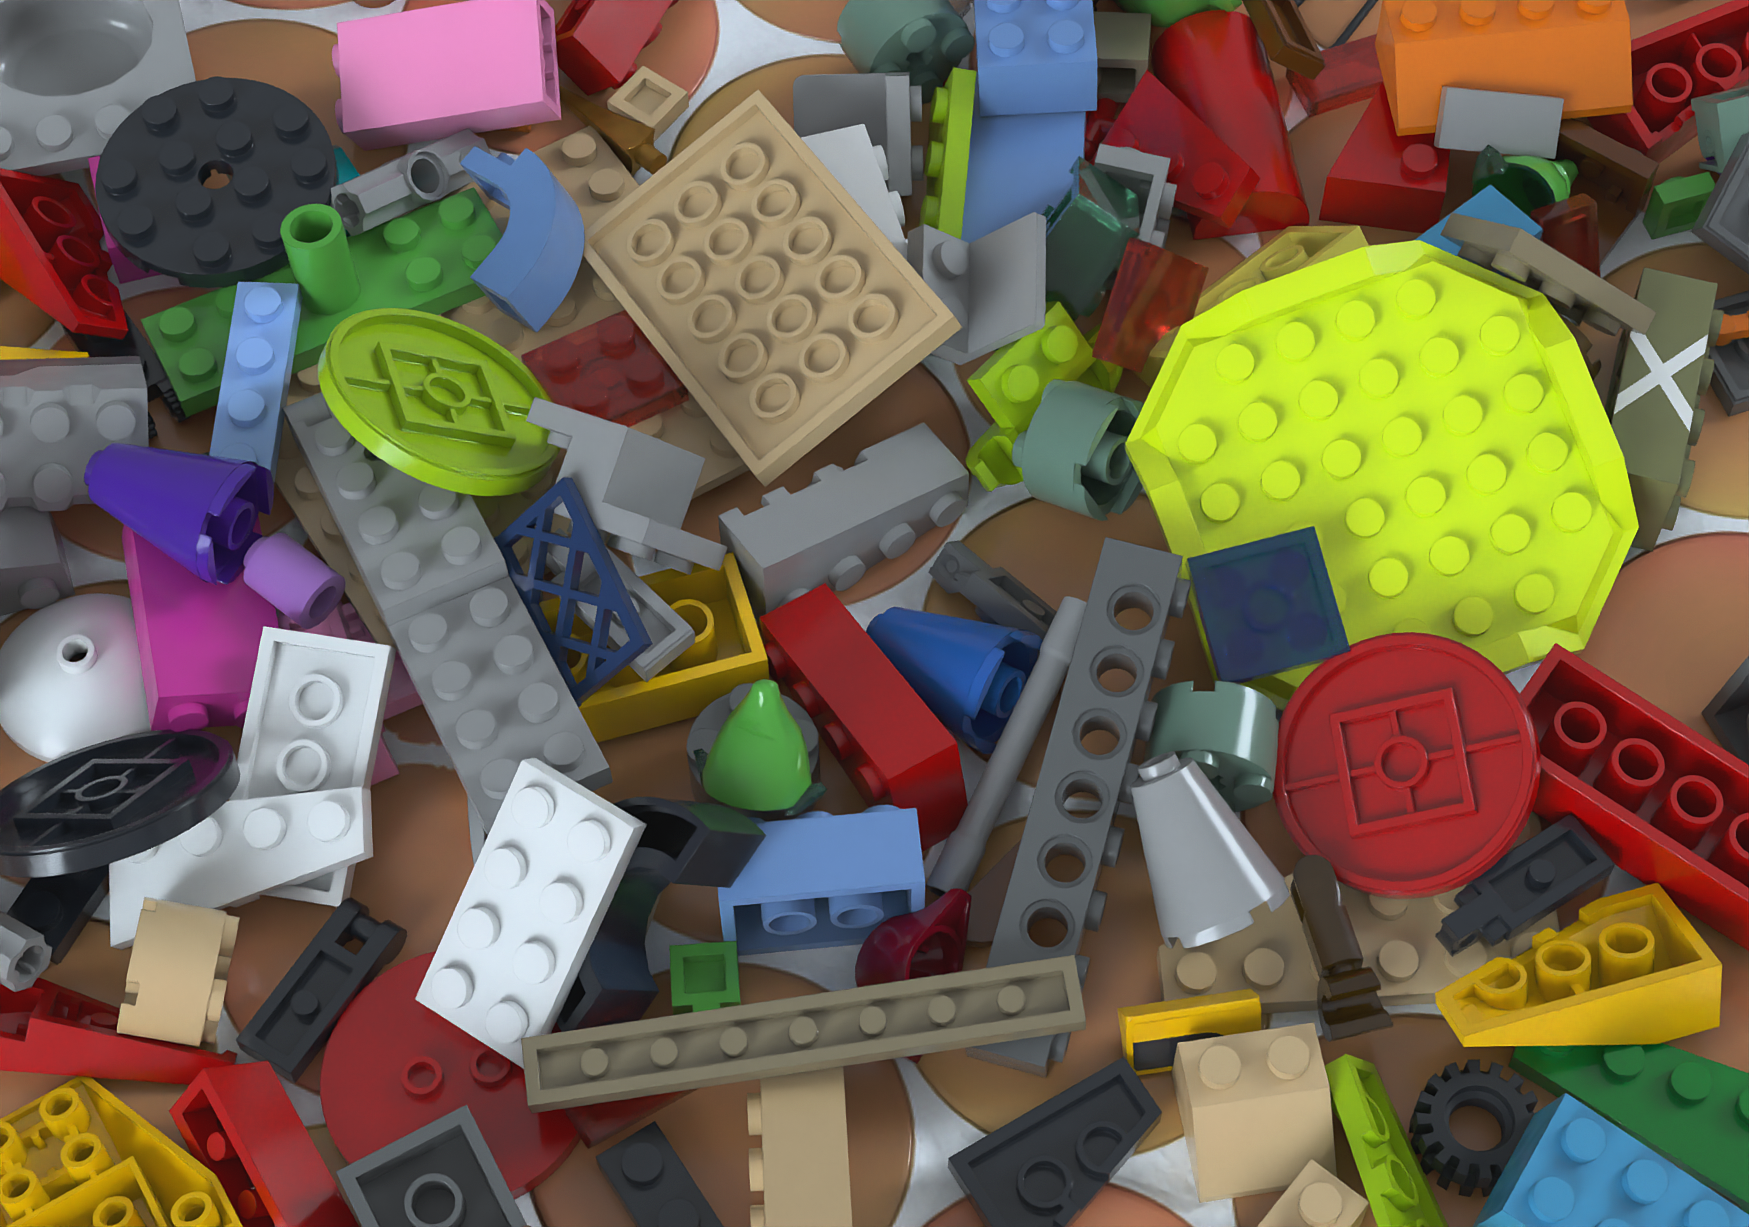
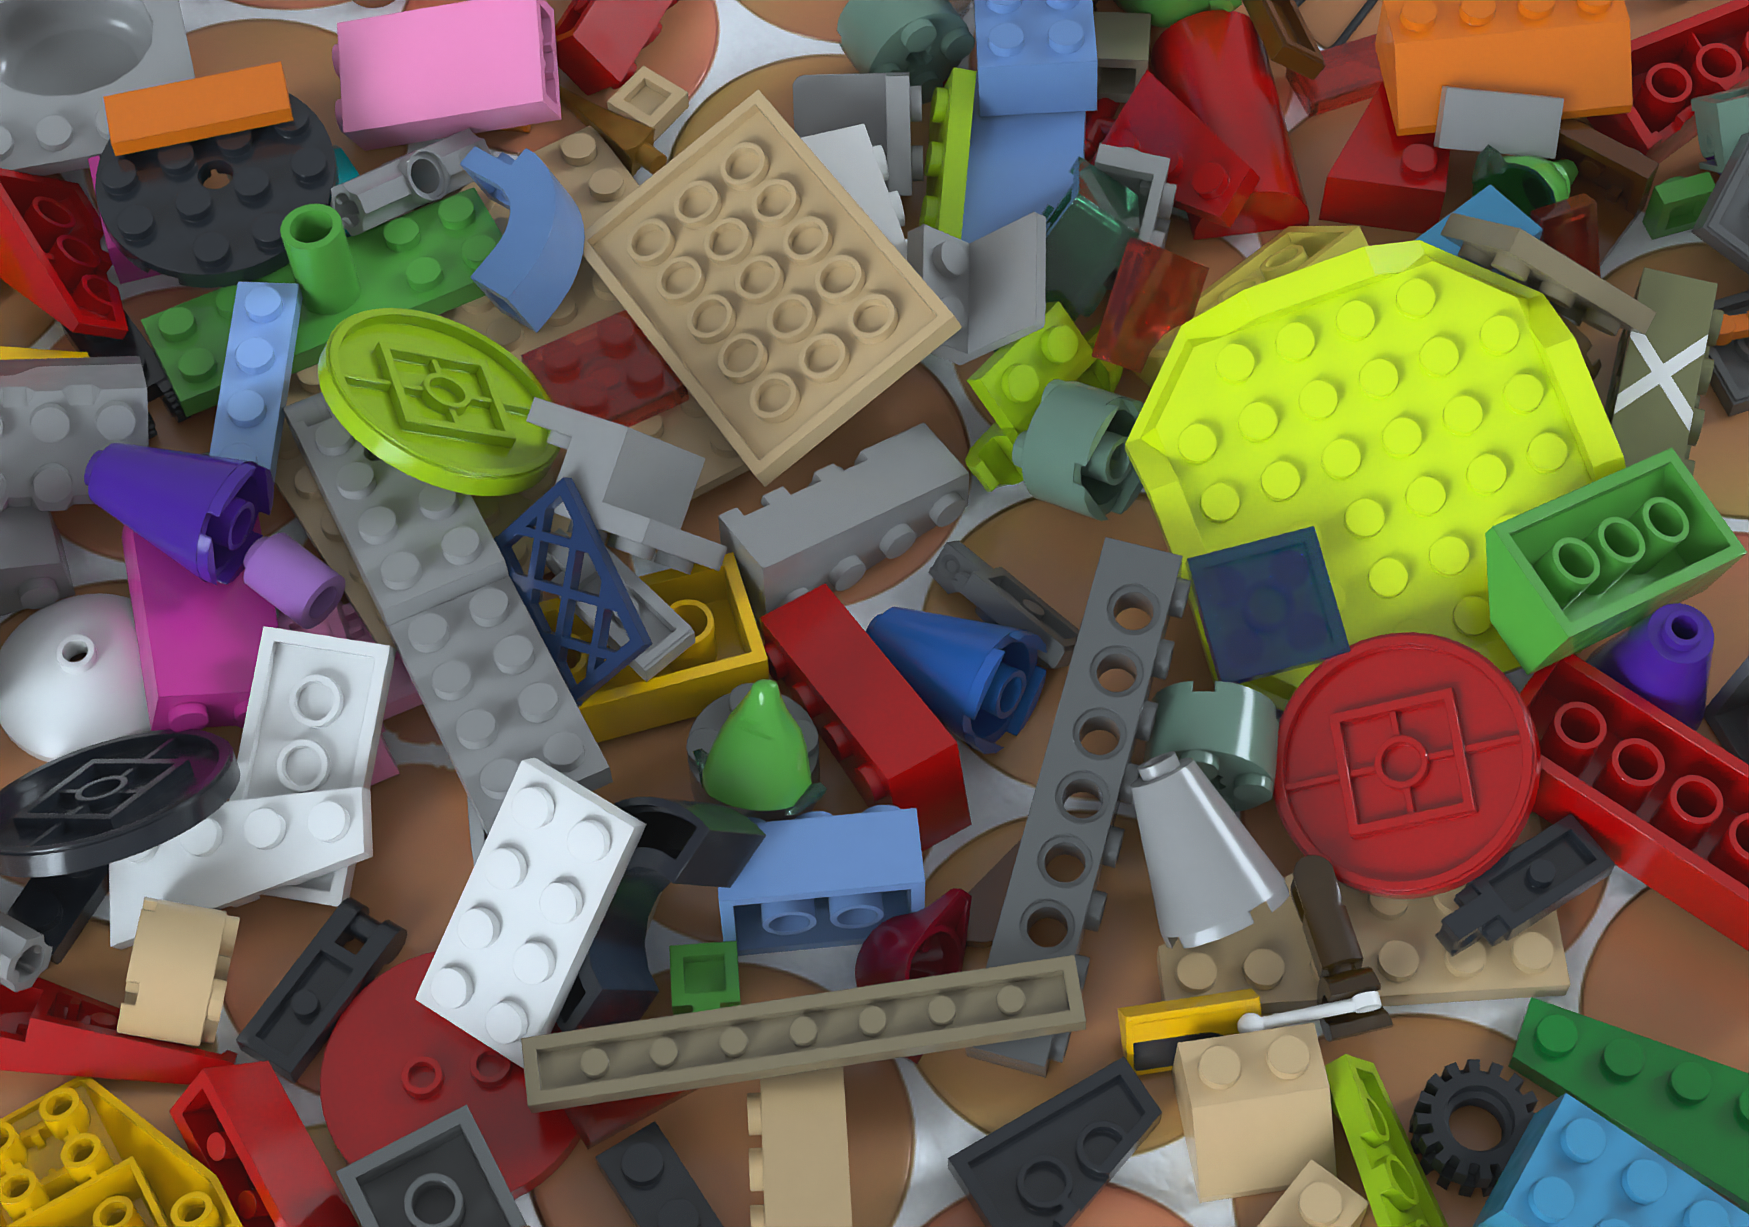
light grey piece [925,596,1087,897] -> none
yellow wedge [1435,883,1722,1047] -> none
none -> orange tile [103,61,294,156]
none -> white hinge [1237,991,1382,1034]
none -> bright green slope [1485,448,1748,675]
none -> dark purple cone [1585,603,1714,731]

